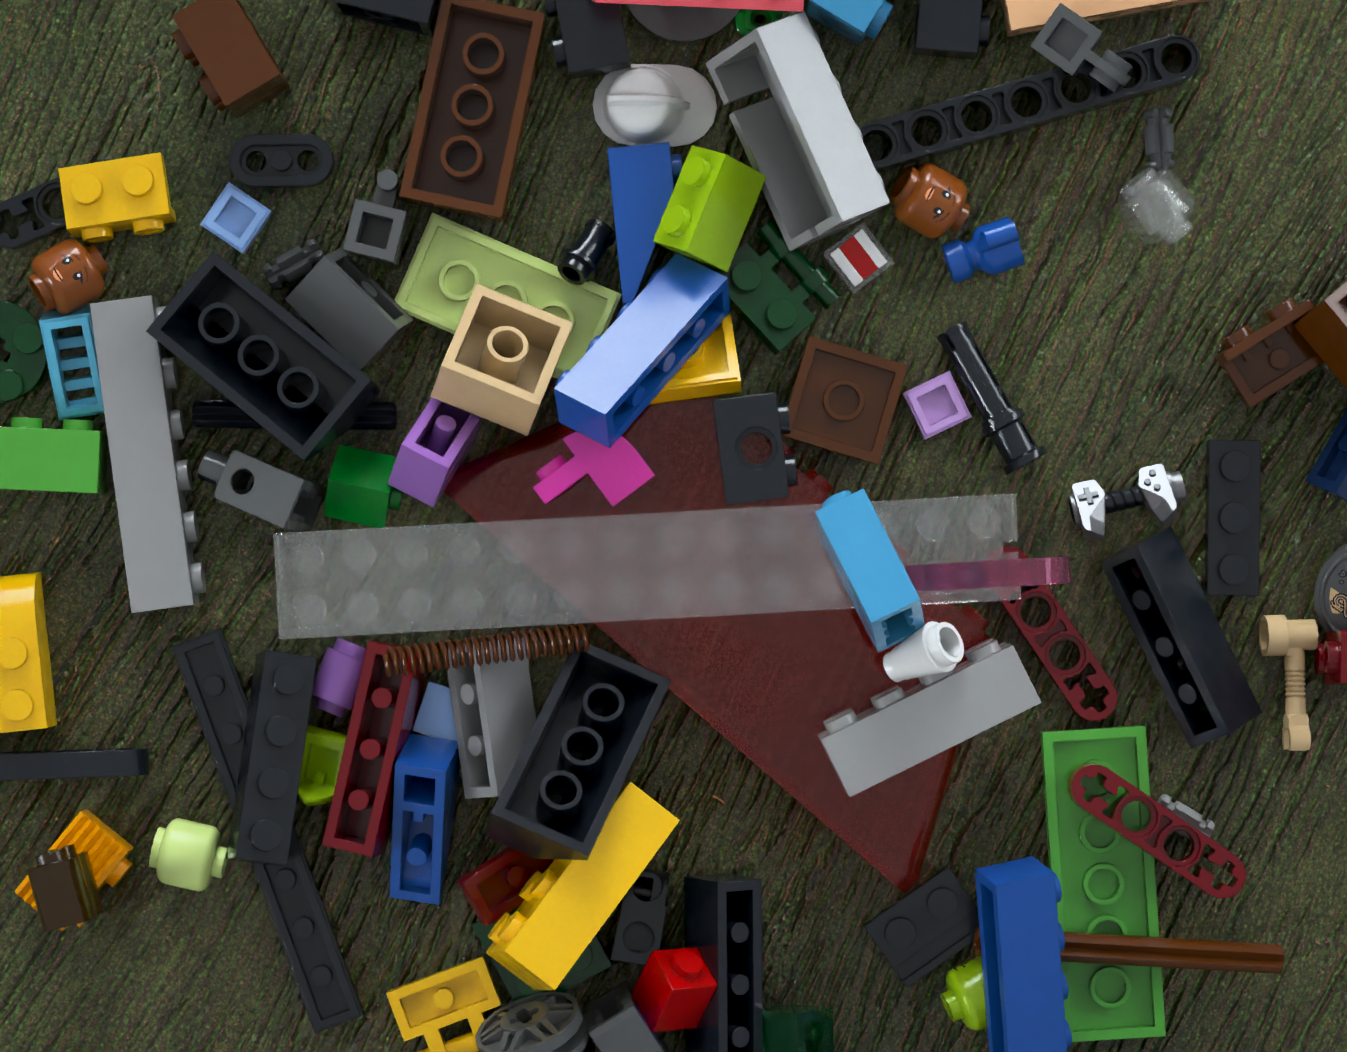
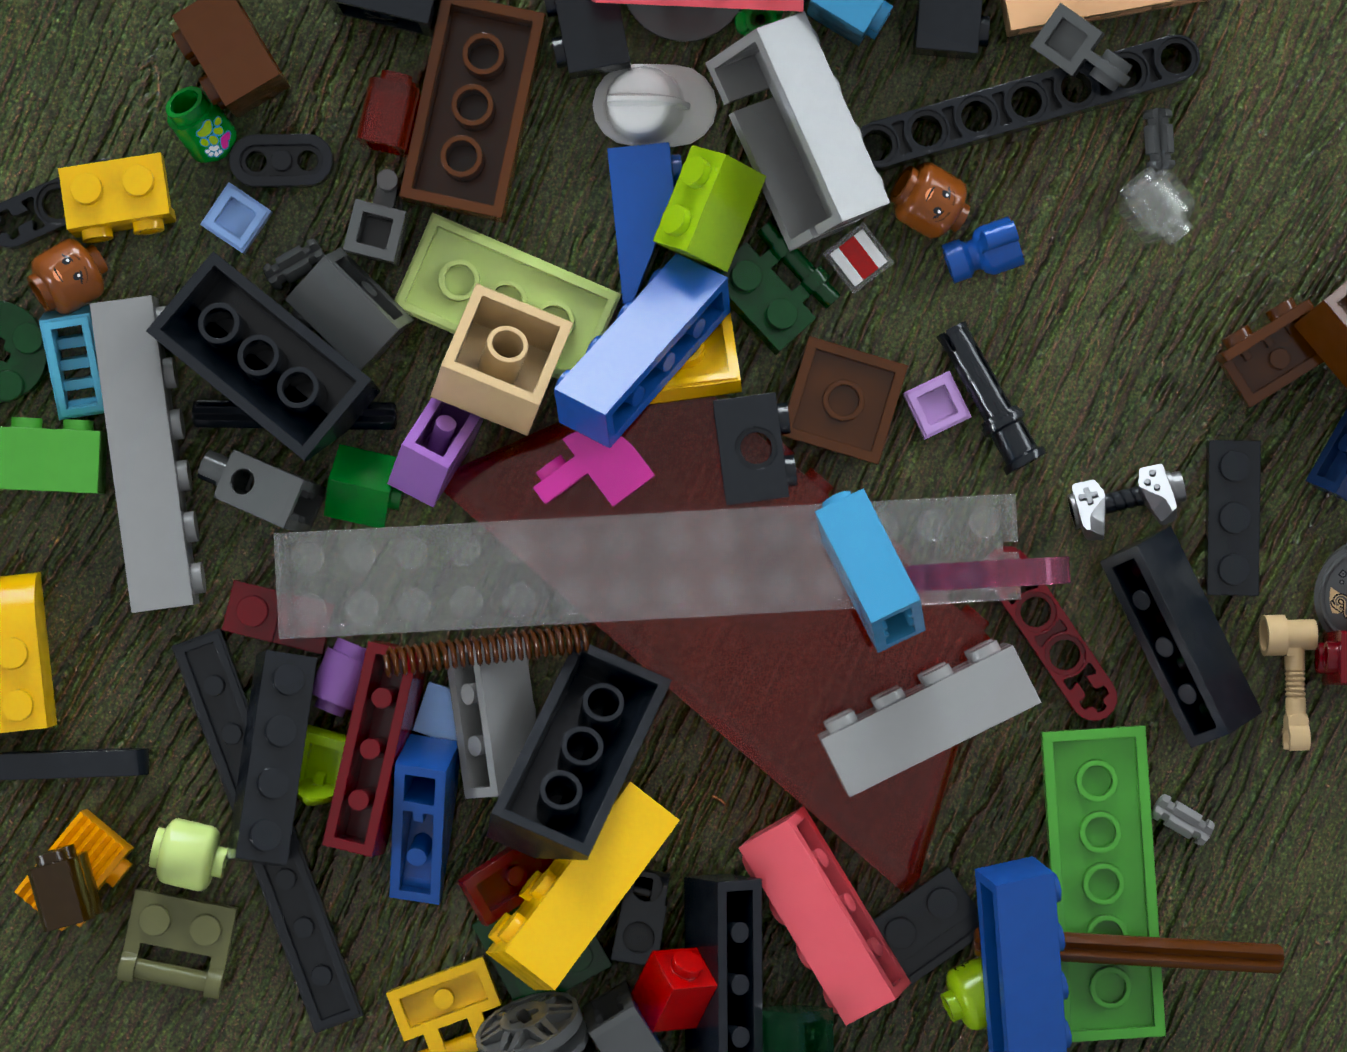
black pin [558,219,616,285] -> none
white cone [883,621,964,682] -> none
dark red beam [1068,763,1246,898] -> none
none -> olive plate [117,887,239,1000]
none -> green brick [166,86,237,163]
none -> dark red plate [222,580,336,655]
none -> clear red brick [356,70,421,158]
none -> coral brick [738,806,911,1026]

